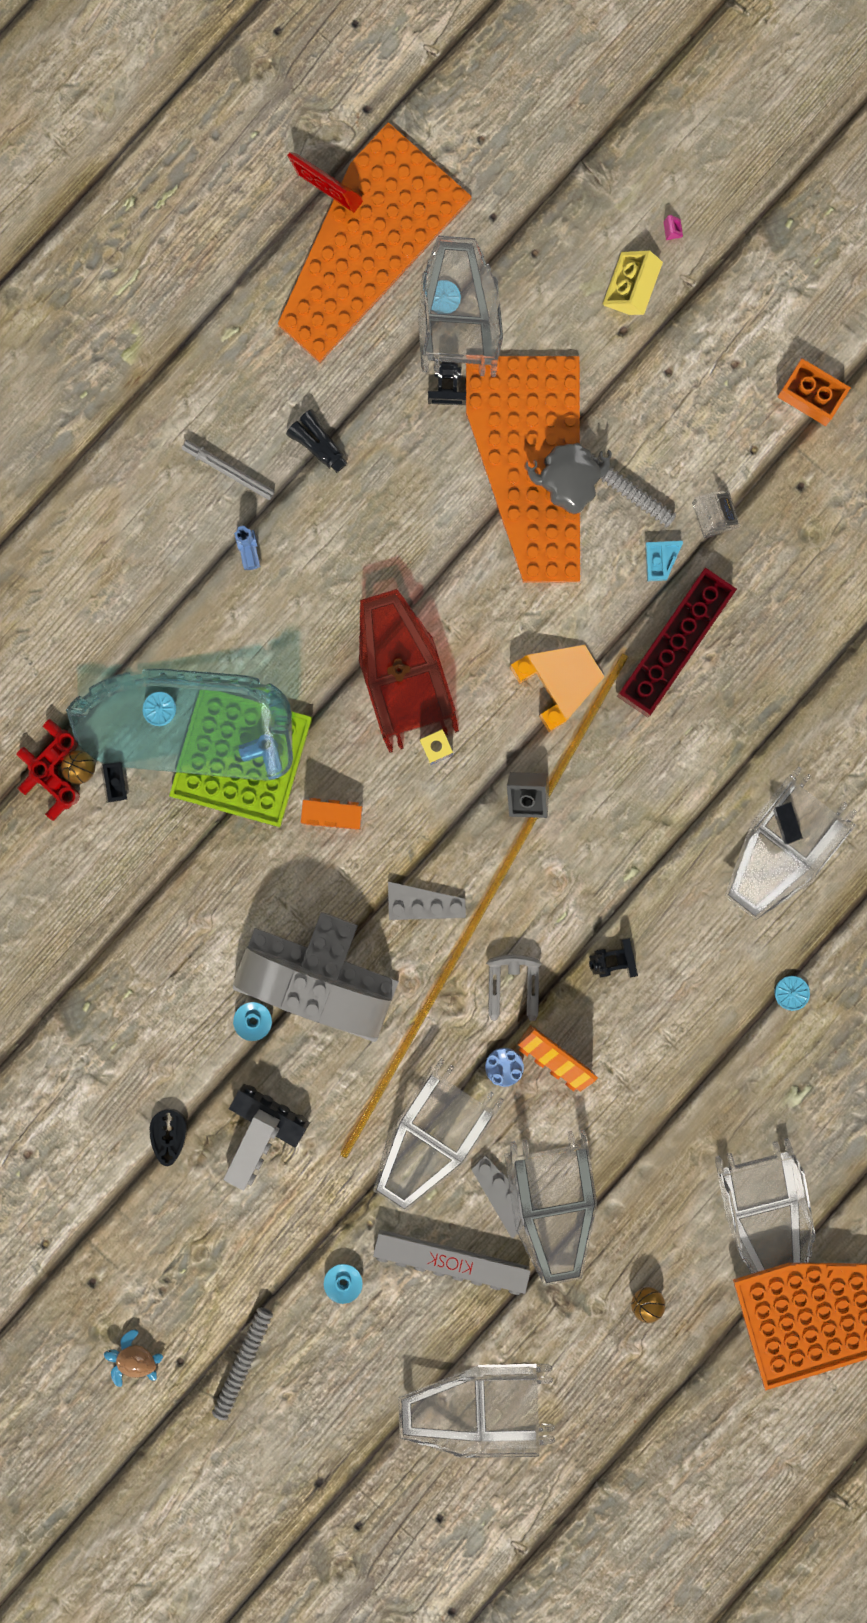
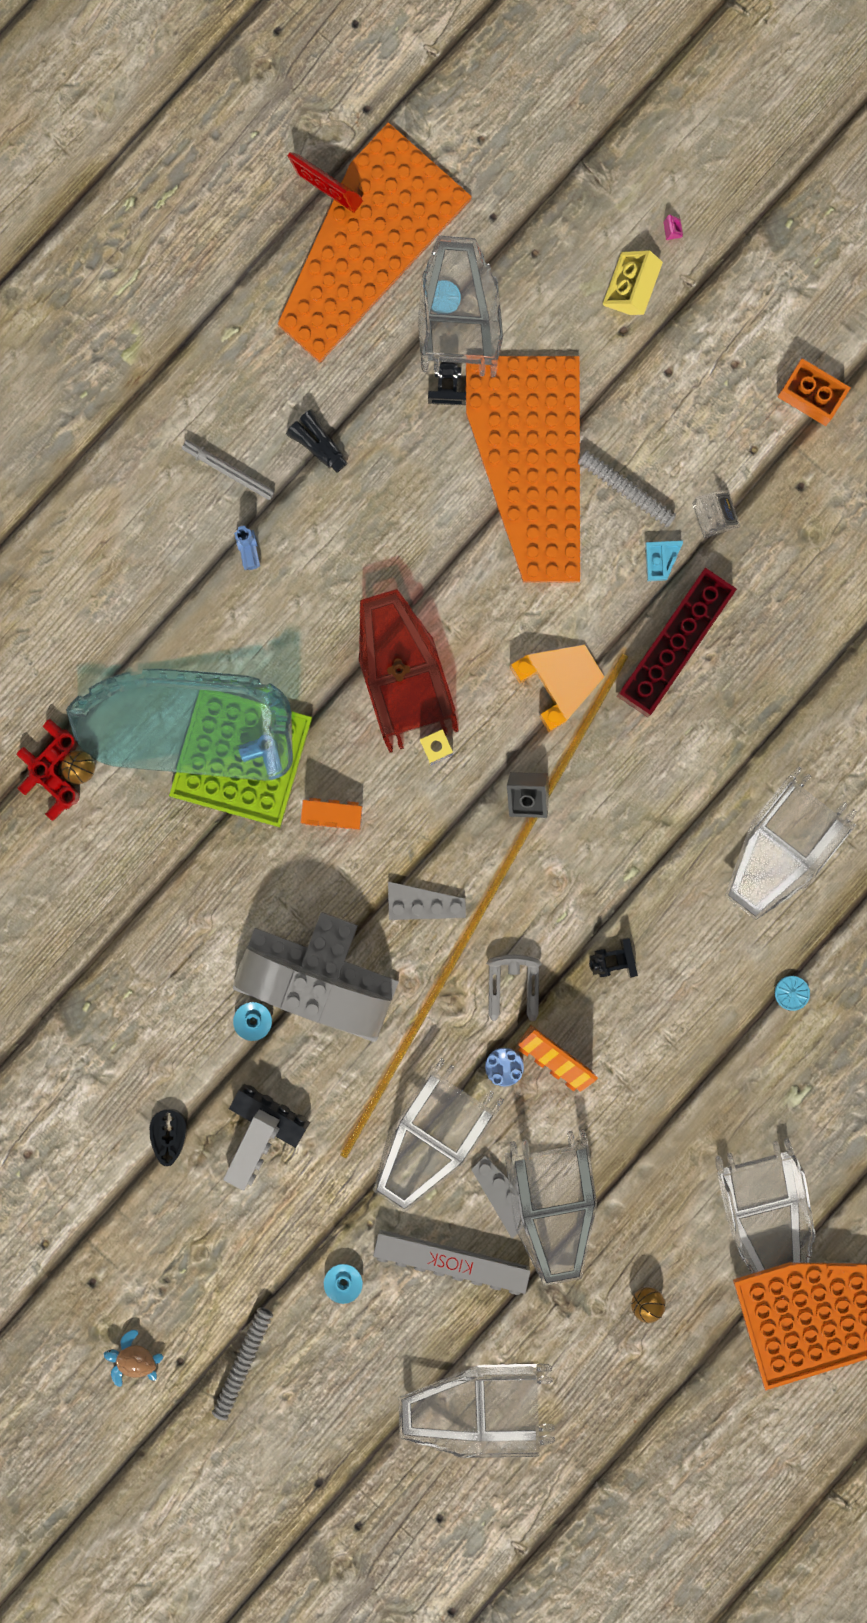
black slope [101,762,127,803] -> none
medium azure wheel [143,692,176,726] -> none
dark grey piece [524,443,612,514] -> none
black slope [772,802,803,845] -> none

